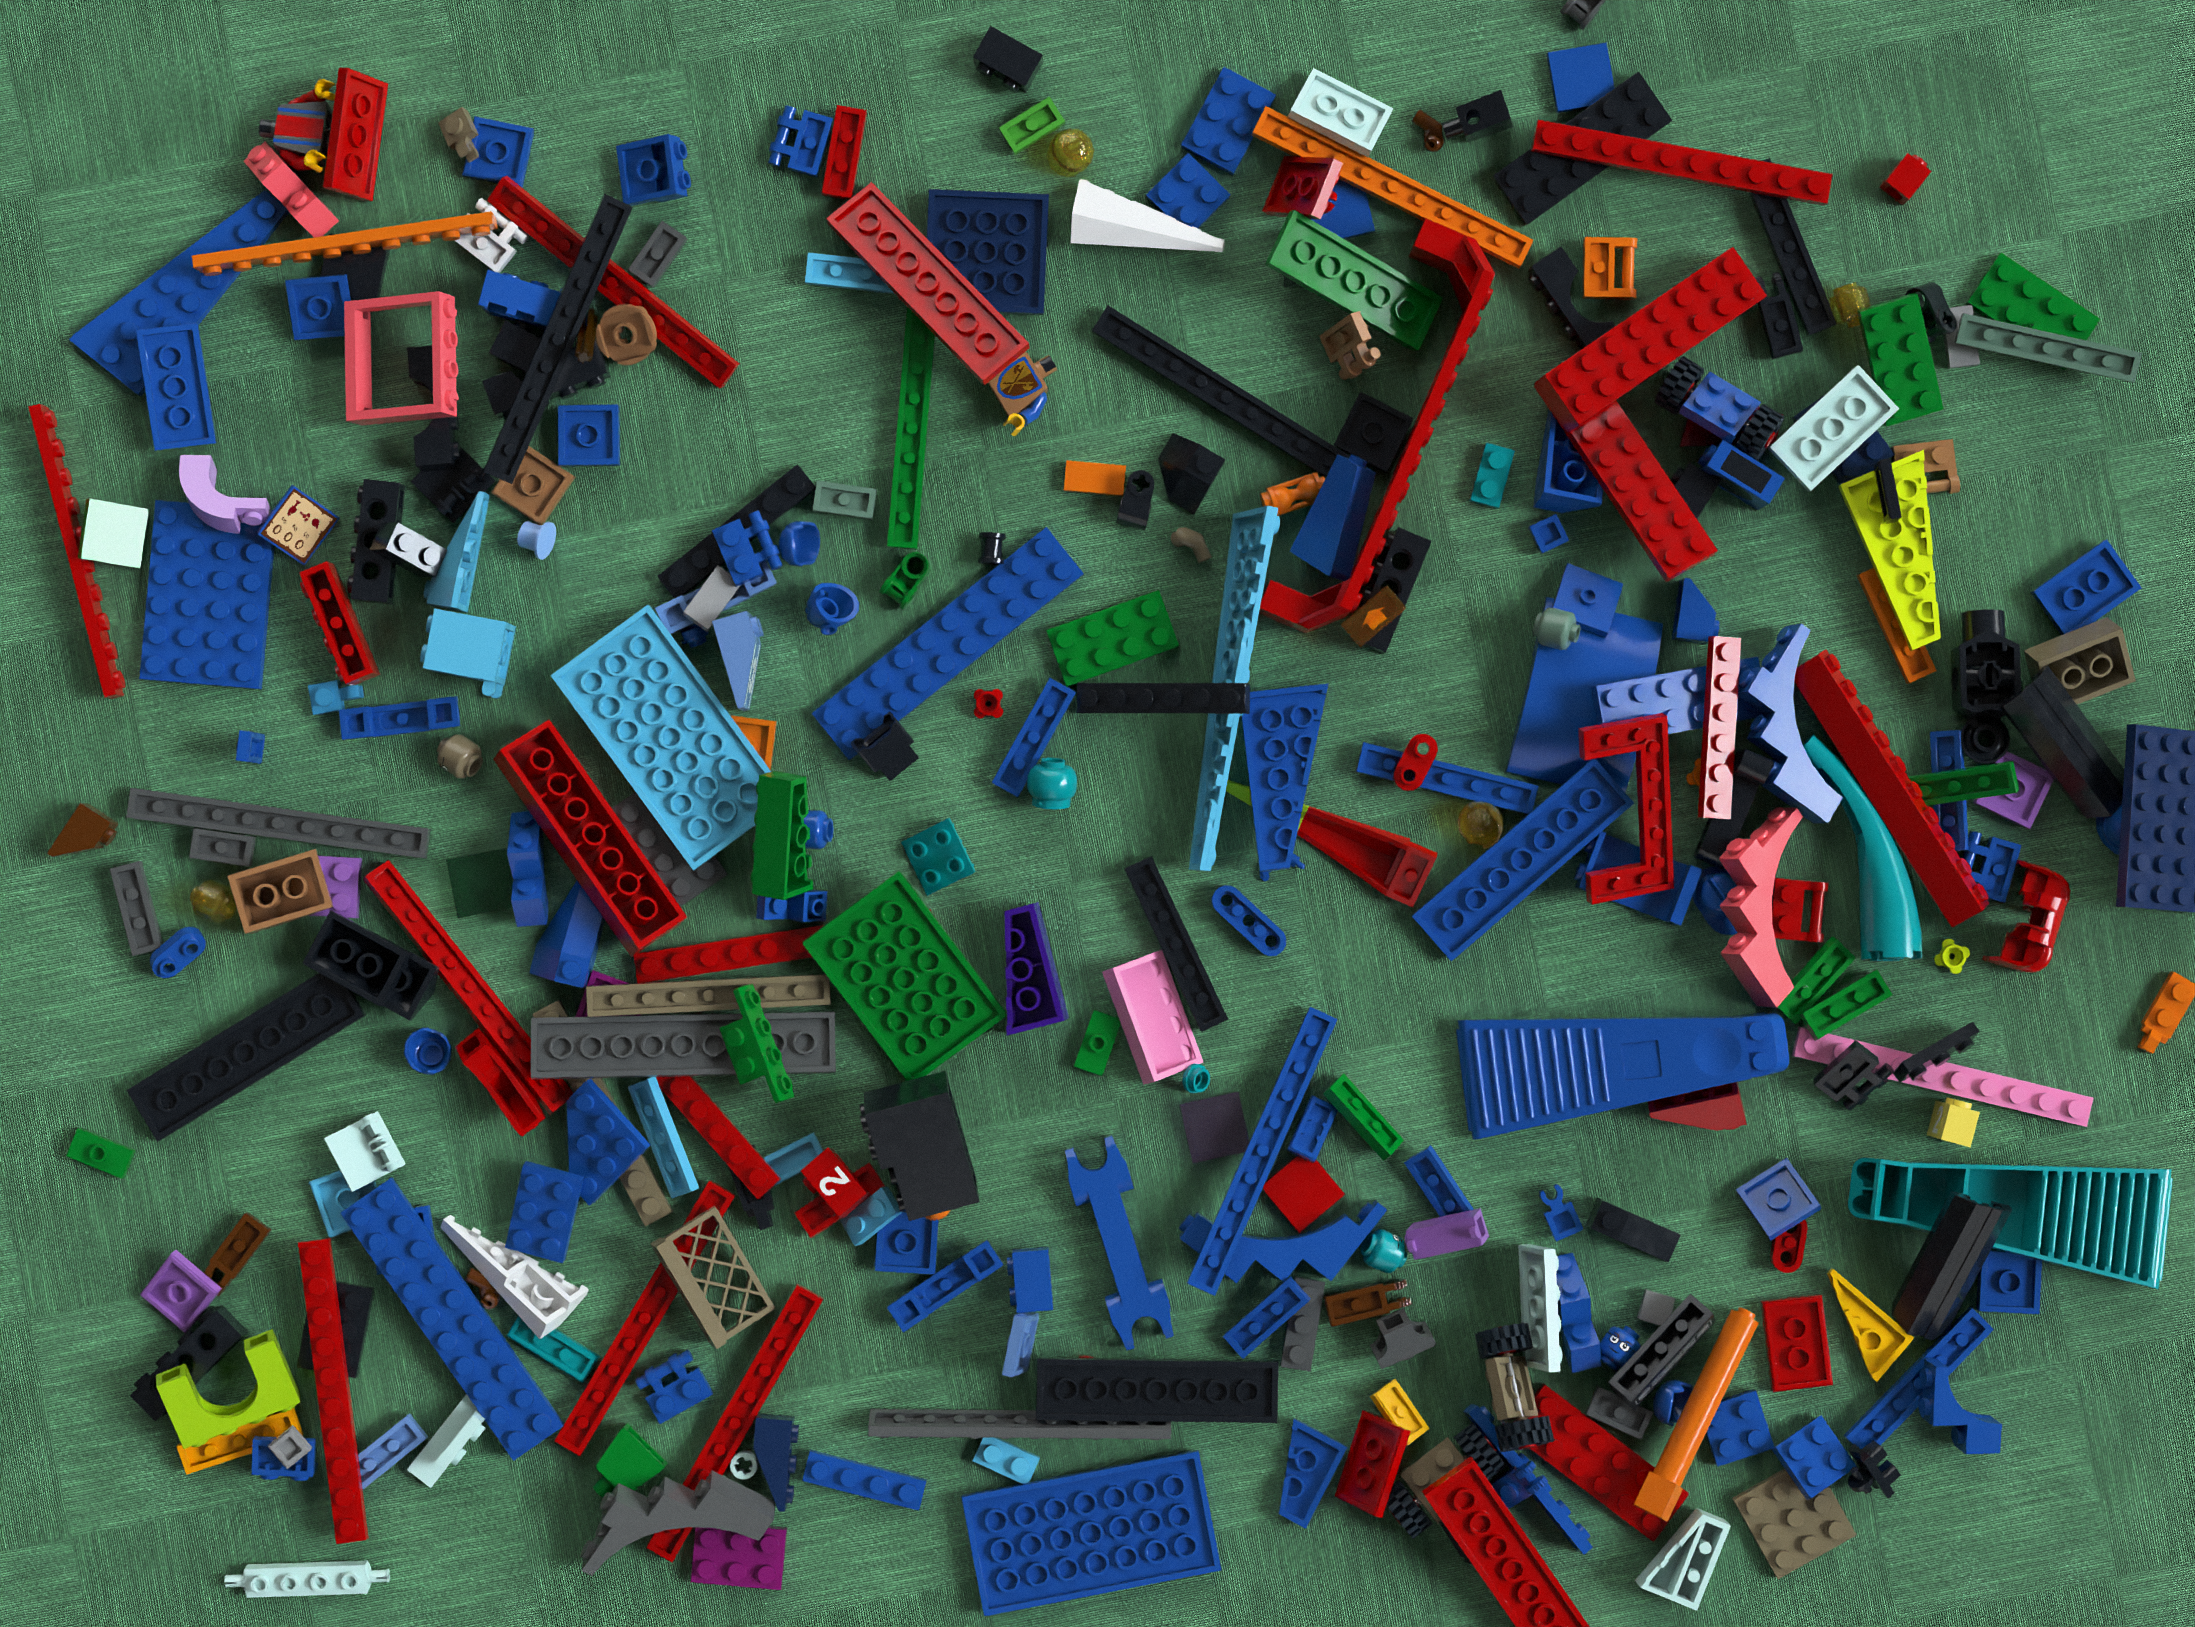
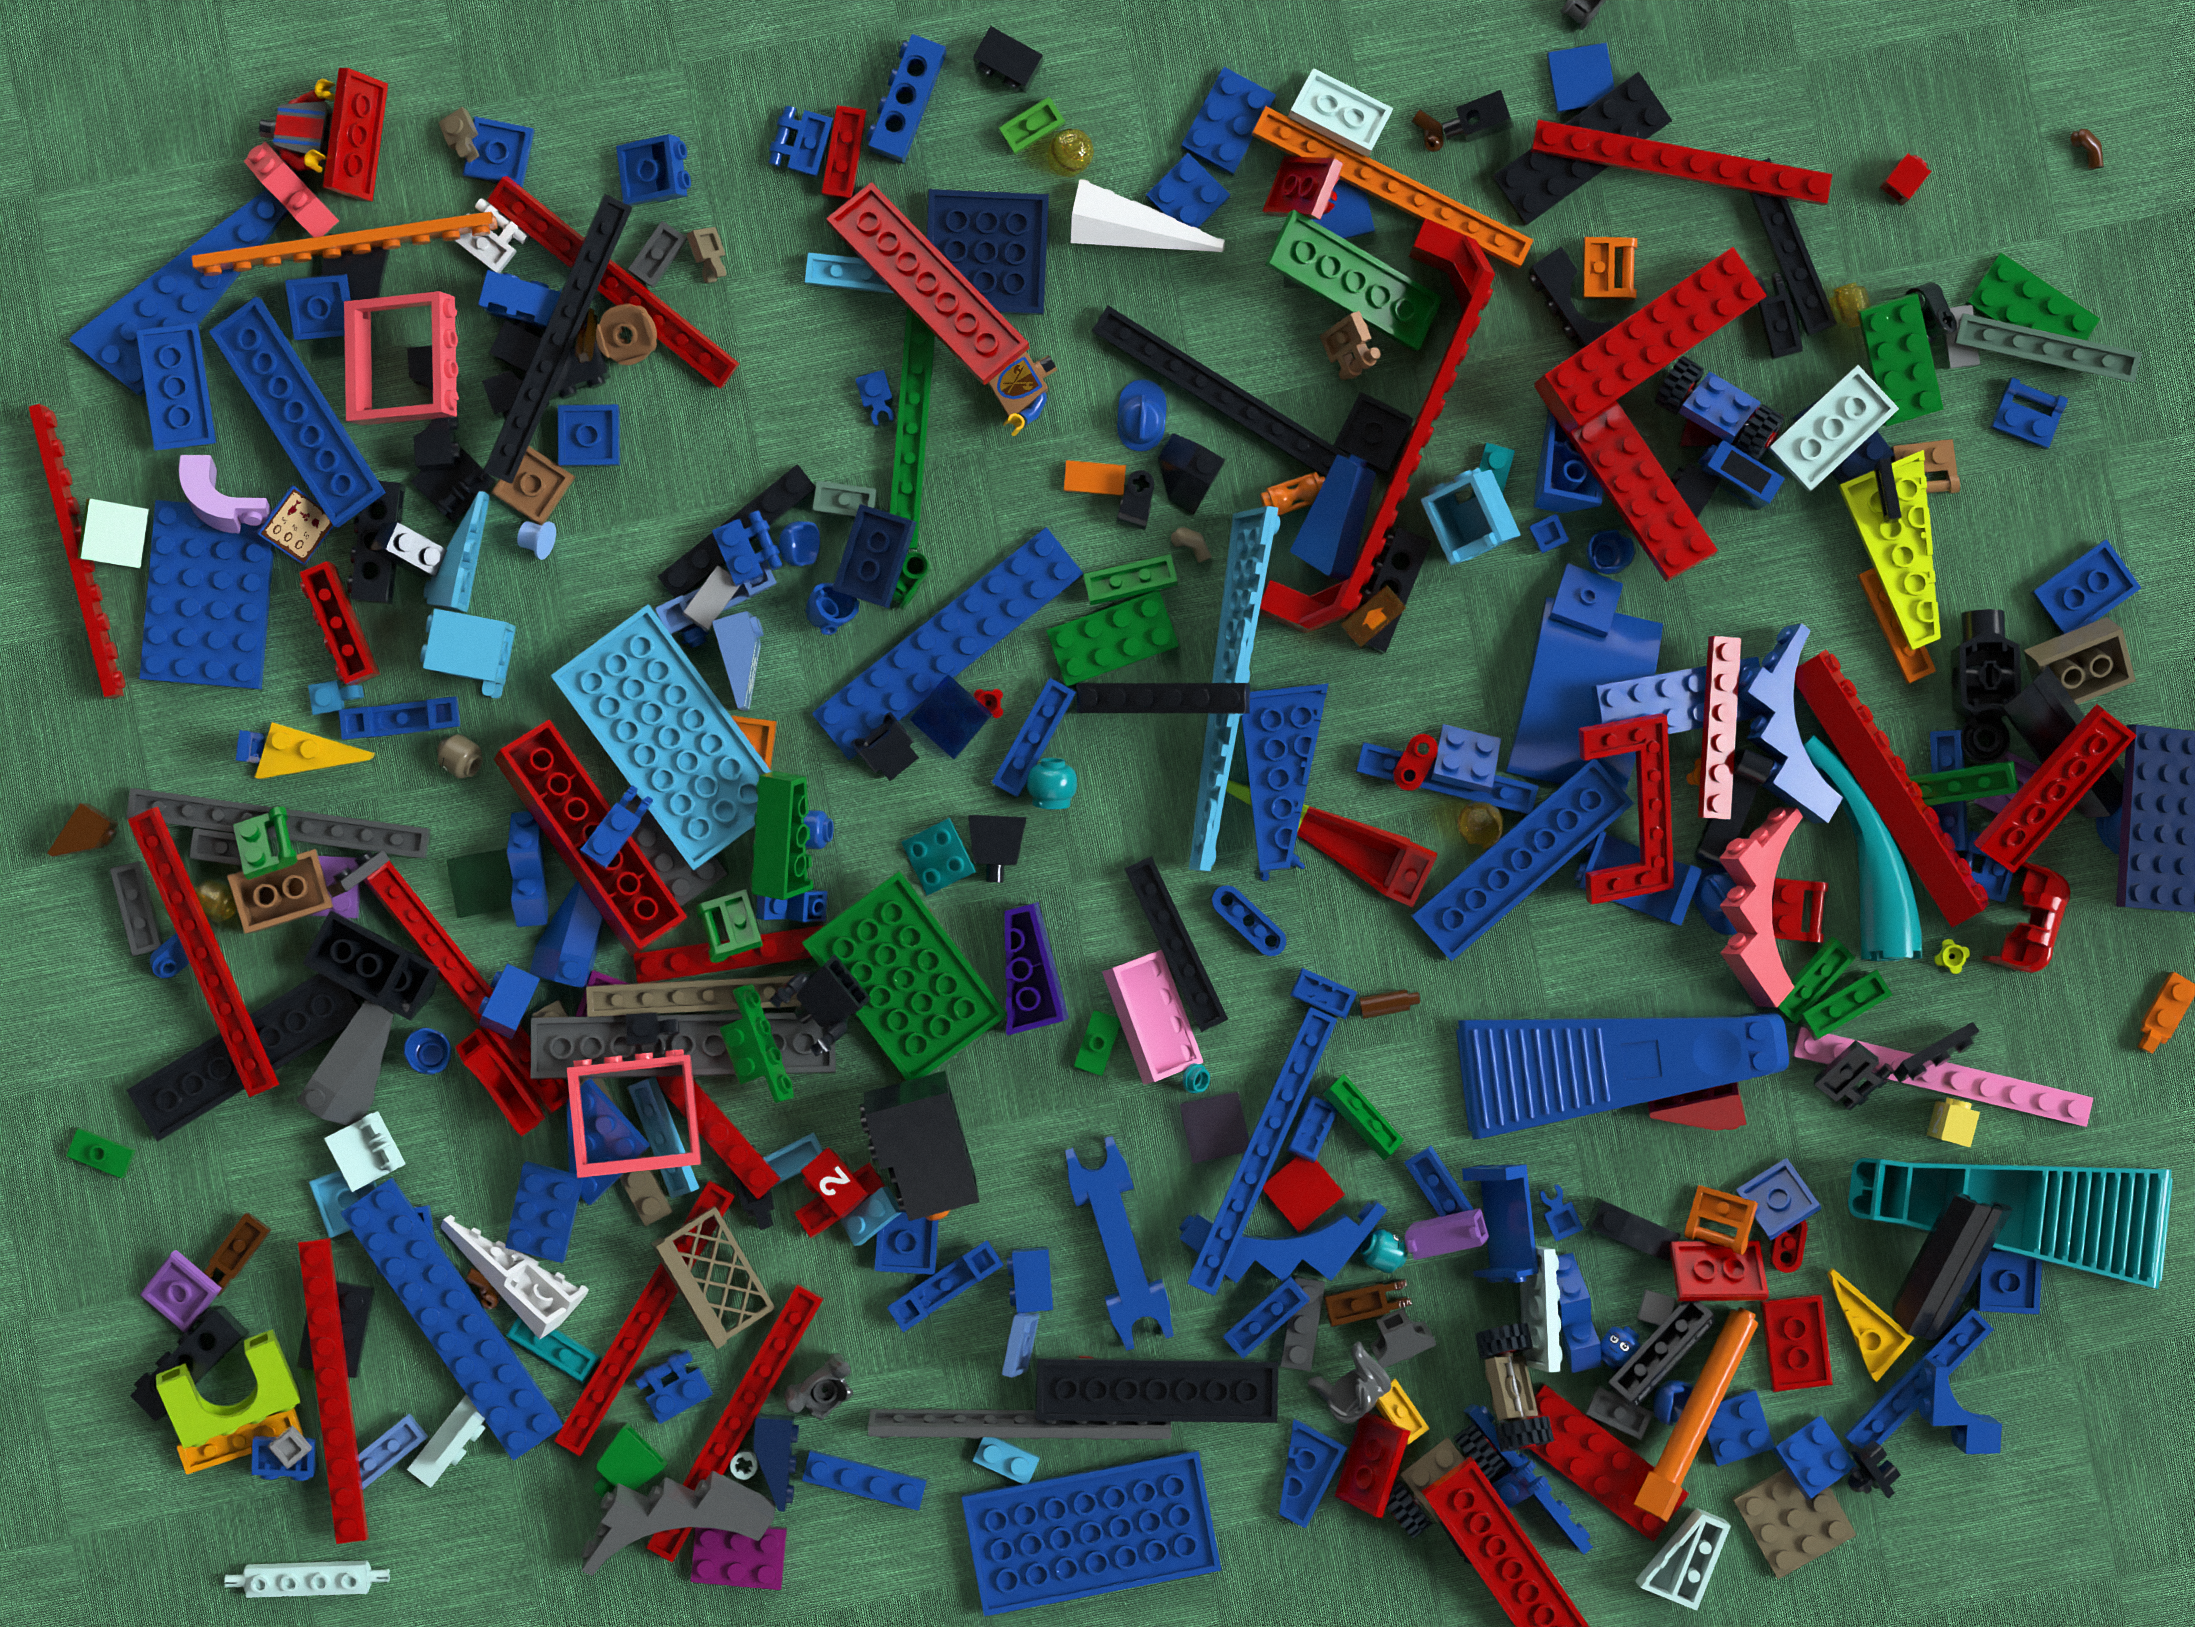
black bush [978,532,1006,565] -> none
sand green head [1533,608,1581,650] -> none
blue slope [1671,578,1719,644] -> none
none -> red plate [127,807,280,1097]
none -> blue plate [209,297,386,528]
none -> green plate [233,806,298,880]
none -> yellow wing [255,722,375,779]
none -> dark grey wedge [296,999,394,1126]
none -> black plate [326,850,390,897]
none -> blue brick [477,964,540,1039]
none -> coral window [567,1049,701,1178]
none -> blue hinge [580,785,653,869]
none -> black plate [626,1012,680,1046]
none -> dark tan plate [686,227,726,284]
none -> green plate [695,889,763,963]
none -> black torso [769,954,871,1057]
none -> dark grey hair [784,1353,853,1421]
none -> dark blue plate [832,504,917,608]
none -> blue plate [855,370,894,427]
none -> blue brick [866,34,947,164]
none -> clear blue plate [910,675,993,760]
none -> black torso [968,815,1027,883]
none -> green plate [1083,554,1178,605]
none -> blue piece [1117,379,1166,451]
none -> blue plate [1290,968,1357,1020]
none -> dark grey hair [1307,1341,1391,1424]
none -> reddish brown cylinder [1359,989,1420,1019]
none -> medium azure container [1421,468,1521,566]
none -> blue plate [1431,724,1501,794]
none -> blue panel [1462,1164,1538,1283]
none -> blue hair [1586,530,1635,574]
none -> red tile [1669,1241,1769,1301]
none -> orange plate [1684,1185,1758,1255]
none -> red plate [1973,704,2137,873]
none -> blue plate [1990,377,2068,449]
none -> reddish brown arm [2070,128,2104,170]

